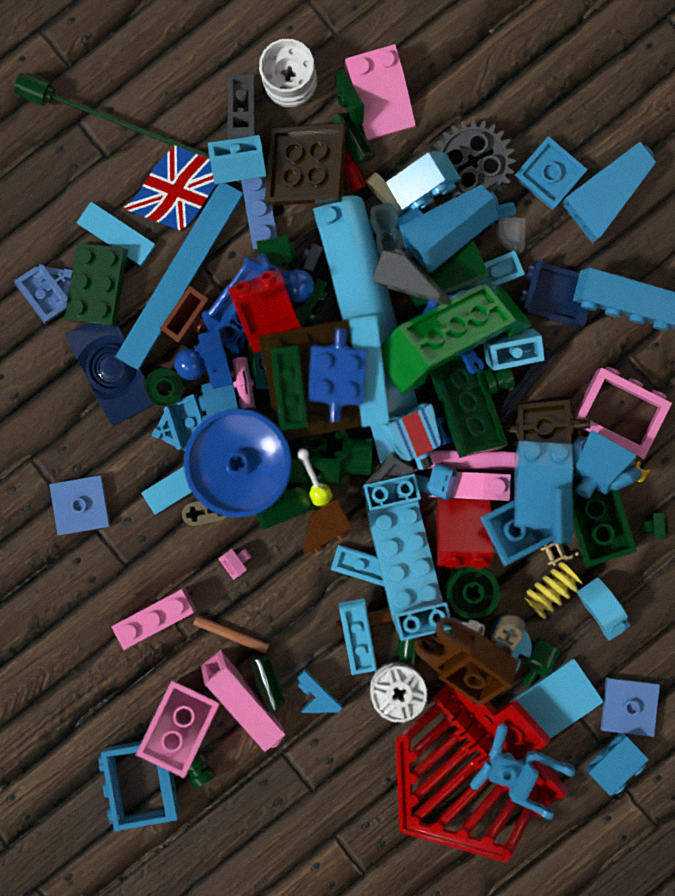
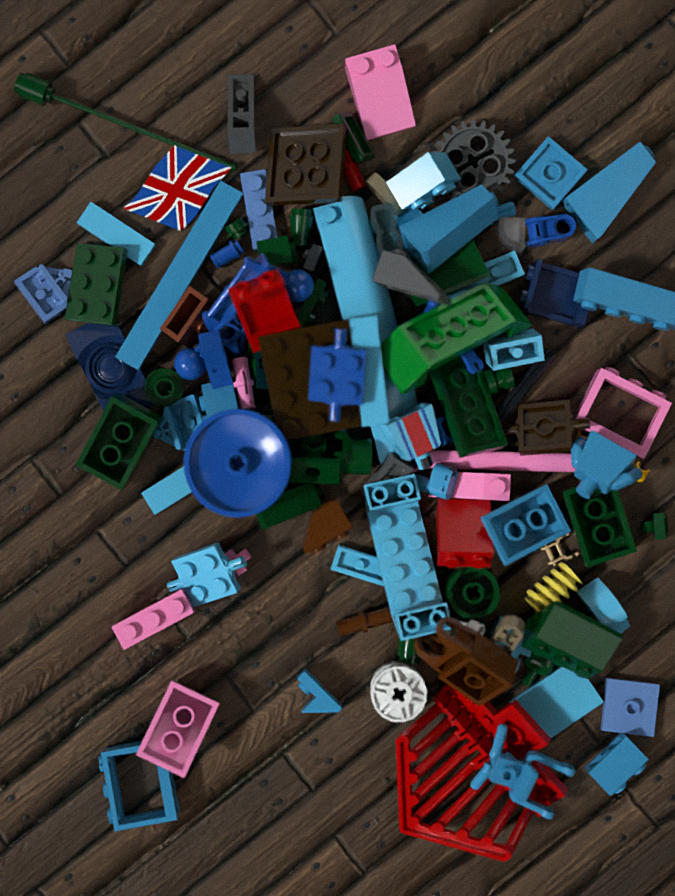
medium blue plate [49,475,111,535] -> none
dark tan beam [182,501,228,526] -> none
dark green wheel [187,752,217,789] -> none
nougat bar [193,615,269,654] -> none
bright pink slope [201,650,285,752] -> none
medium azure brick [208,135,266,184] -> none
dark green plate [250,654,285,712] -> none
white wheel [259,39,317,107] -> none
dark green plate [270,345,307,430] -> none
hinge [298,449,332,506] -> none
dark green plate [335,69,364,126] -> none
medium azure tile [339,598,377,675] -> none
dark azure slope [515,441,573,529] -> none
dark azure slope [551,488,573,544] -> none
none -> dark green brick [76,393,164,491]
none -> medium azure plate [167,542,247,607]
none -> blue pin [210,240,244,269]
none -> dark green plate [224,217,249,239]
none -> dark green cone [289,208,315,246]
none -> dark green slope [522,600,623,679]
none -> blue piece [524,214,576,247]

